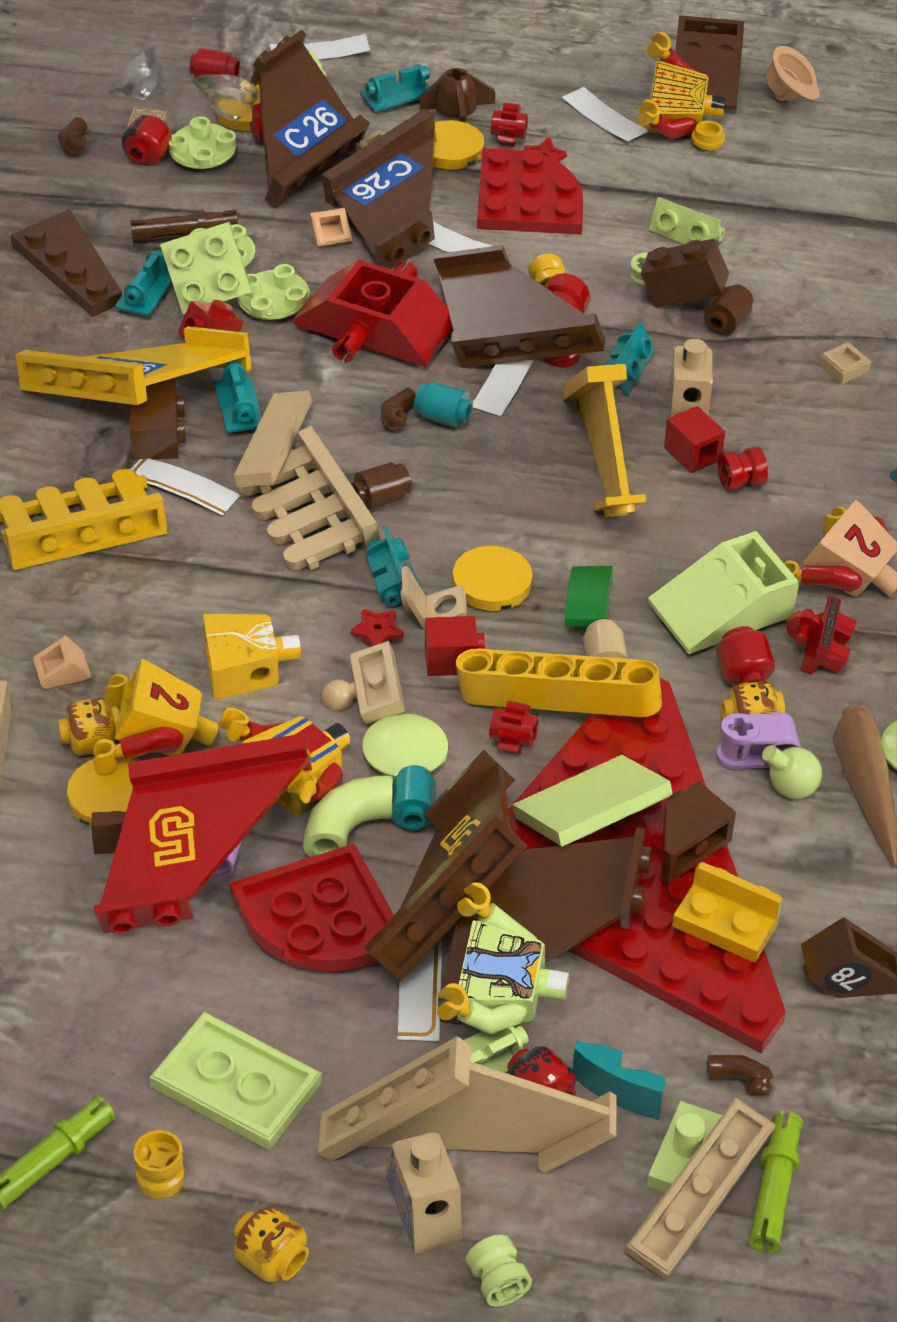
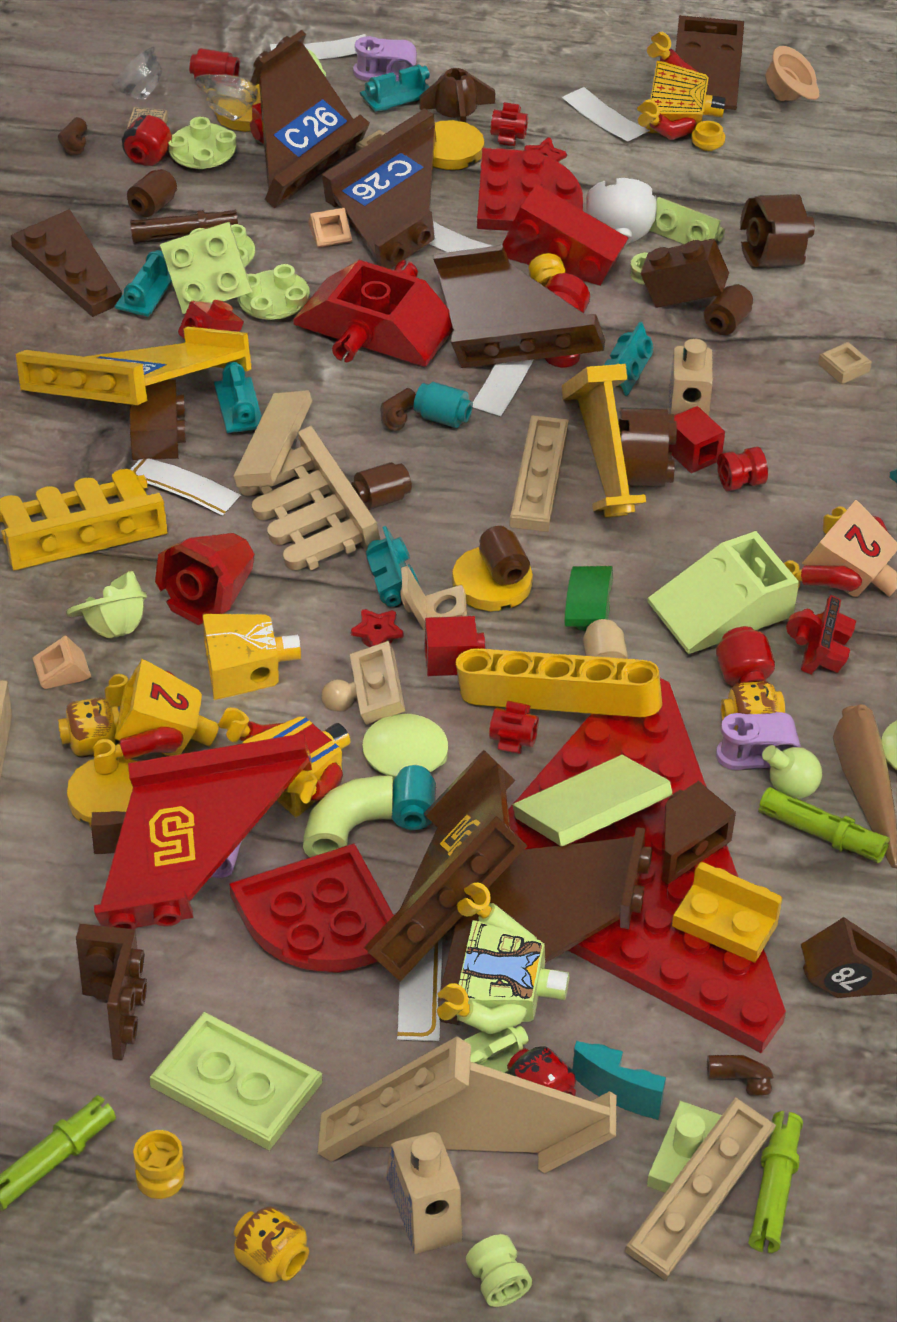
none -> yellowish green piece [66,571,147,638]
none -> reddish brown bracket [76,924,147,1060]
none -> reddish brown brick [127,169,177,218]
none -> red cone [155,533,255,625]
none -> lavender piece [353,36,417,81]
none -> reddish brown brick [479,526,530,585]
none -> red wedge [502,184,629,286]
none -> tan tile [510,415,569,532]
none -> white cylinder [586,178,657,245]
none -> reddish brown brick [618,407,677,487]
none -> reddish brown brick [740,194,815,267]
none -> lime pin [758,787,890,864]

